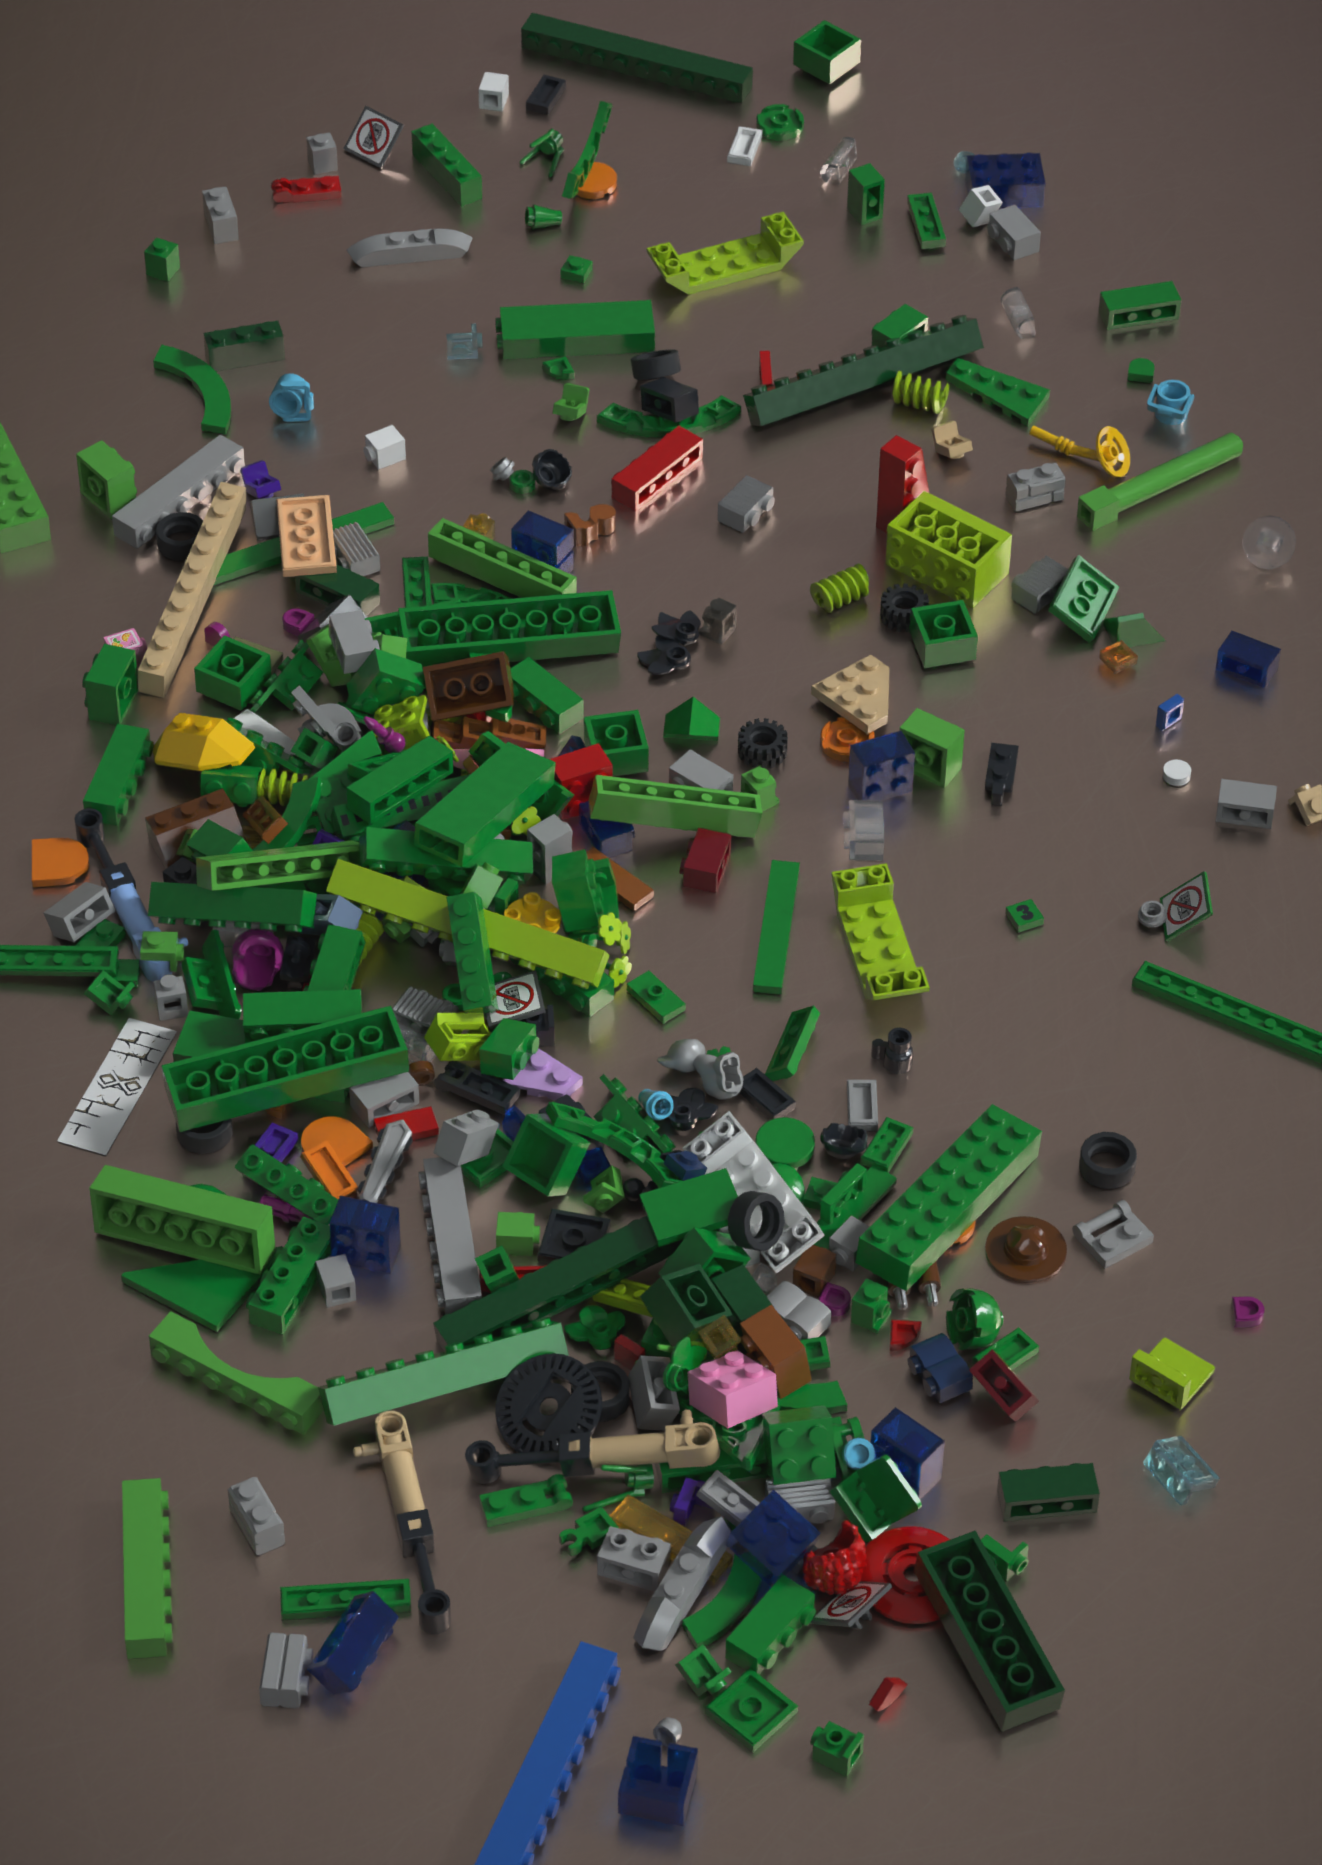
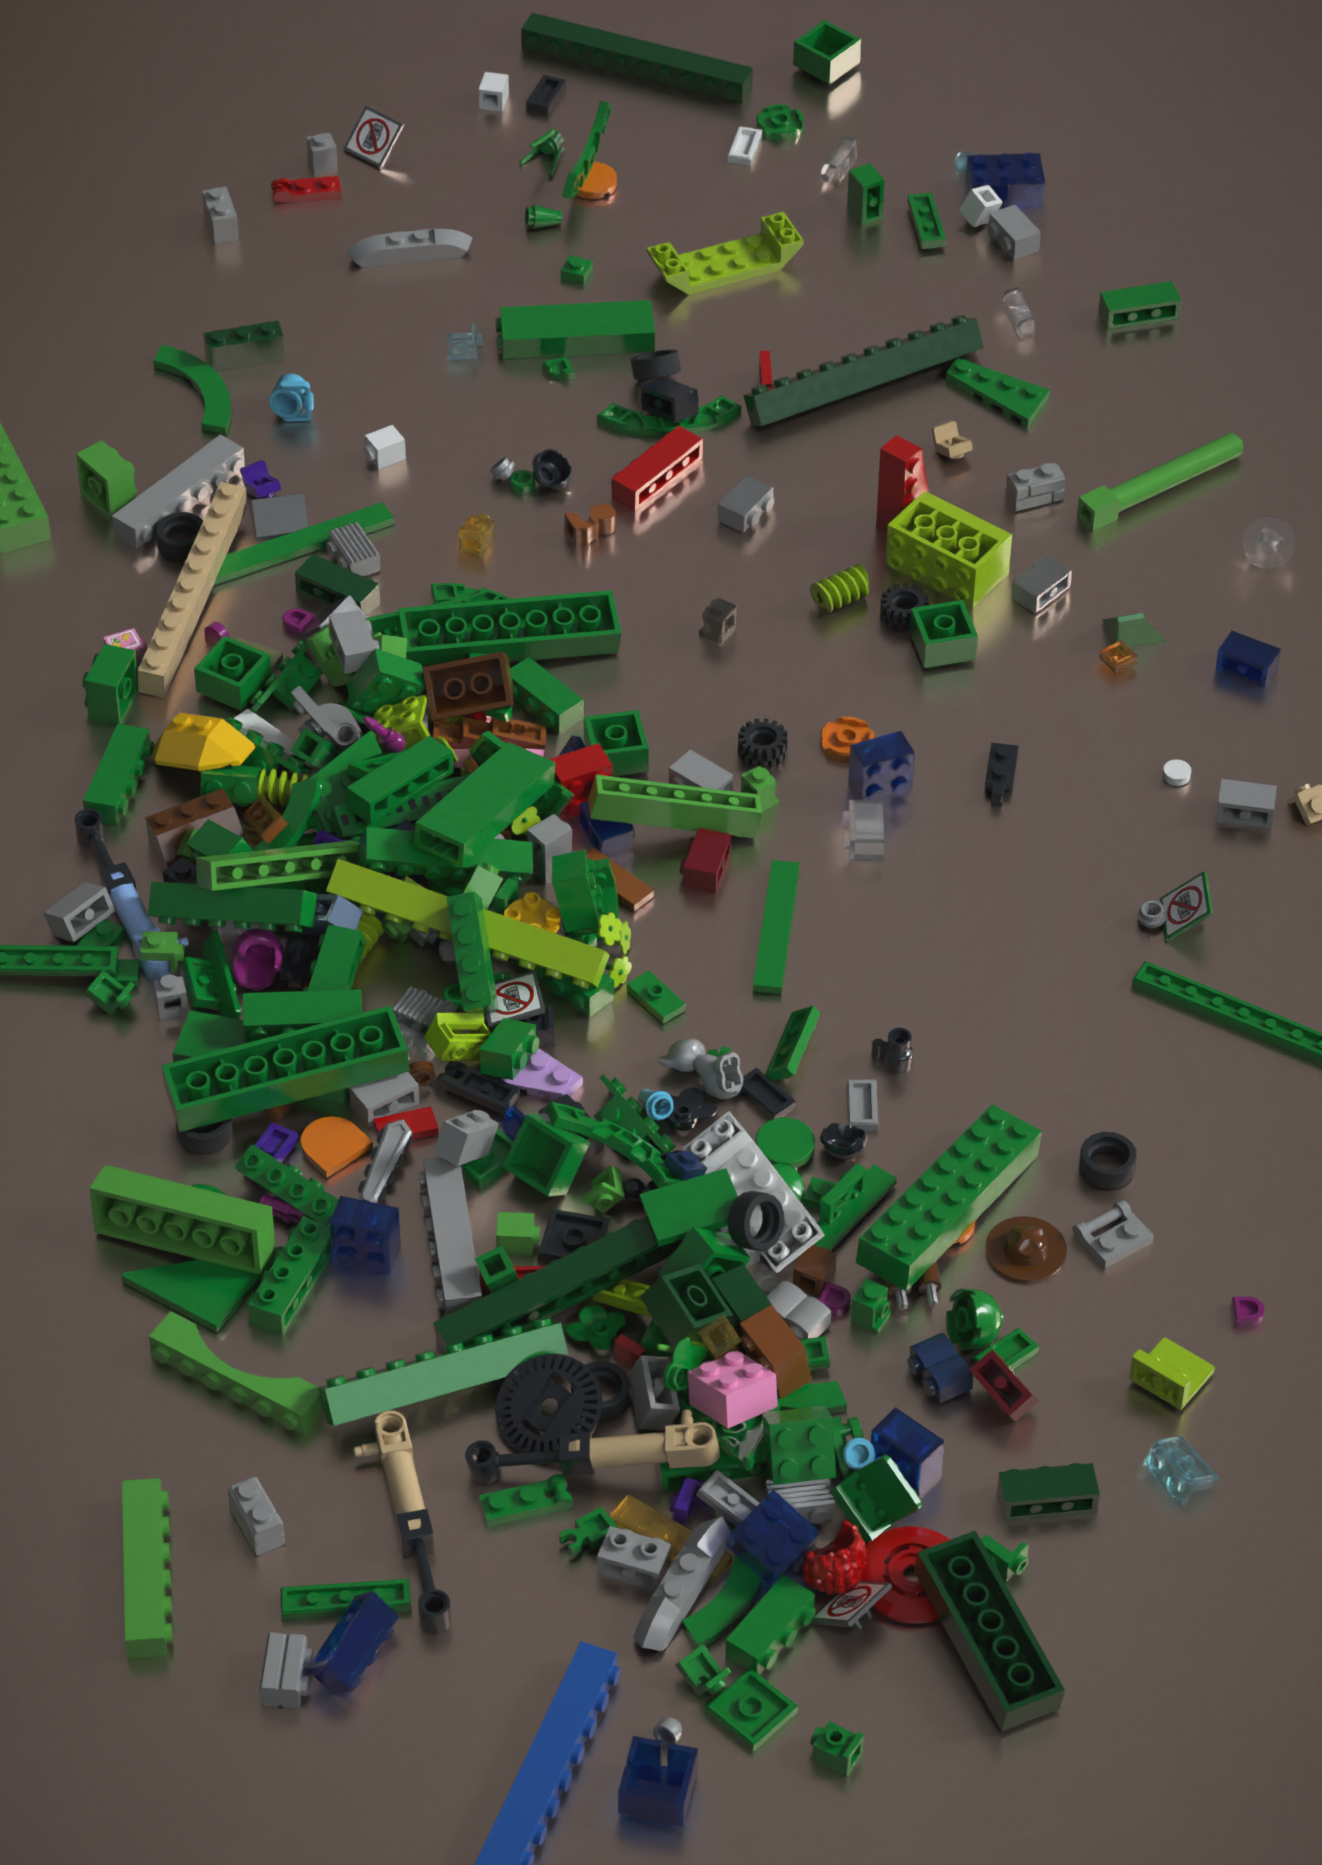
orange tile [32,838,89,887] -> none
white sticker [57,1018,177,1155] -> none
green brick [144,237,180,282] -> none
light nougat tile [276,495,337,577] -> none
orange tile [300,1139,358,1201] -> none
light grey brick [316,1254,356,1308] -> none
green tile [402,556,432,608] -> none
green brick [411,123,482,207] -> none
bright green brick [428,518,577,598] -> none
clear blue piece [511,510,574,573] -> none
bright green bracket [552,383,589,421] -> none
clear blue plate [577,1147,611,1184] -> none
green plant [582,1464,654,1512] -> none
black plate [637,635,691,675] -> none
black plate [651,610,701,645] -> none
green slope [663,697,720,741] -> none
tan plate [811,655,889,734] -> none
light grey brick [829,1216,870,1271] -> none
lime slope [831,863,930,1000] -> none
green plate [861,1117,914,1173] -> none
red tile [869,1677,908,1711] -> none
green brick [871,304,928,348] -> none
red tile [890,1320,922,1351] -> none
lime piece [892,371,949,414] -> none
bright green brick [897,708,965,788] -> none
green tile [1005,899,1044,933] -> none
yellow dish [1029,425,1130,478] -> none
green tile [1048,555,1119,643] -> none
green tile [1127,358,1155,383] -> none
medium azure piece [1147,380,1194,425] -> none
blue tile [1156,694,1184,731] -> none

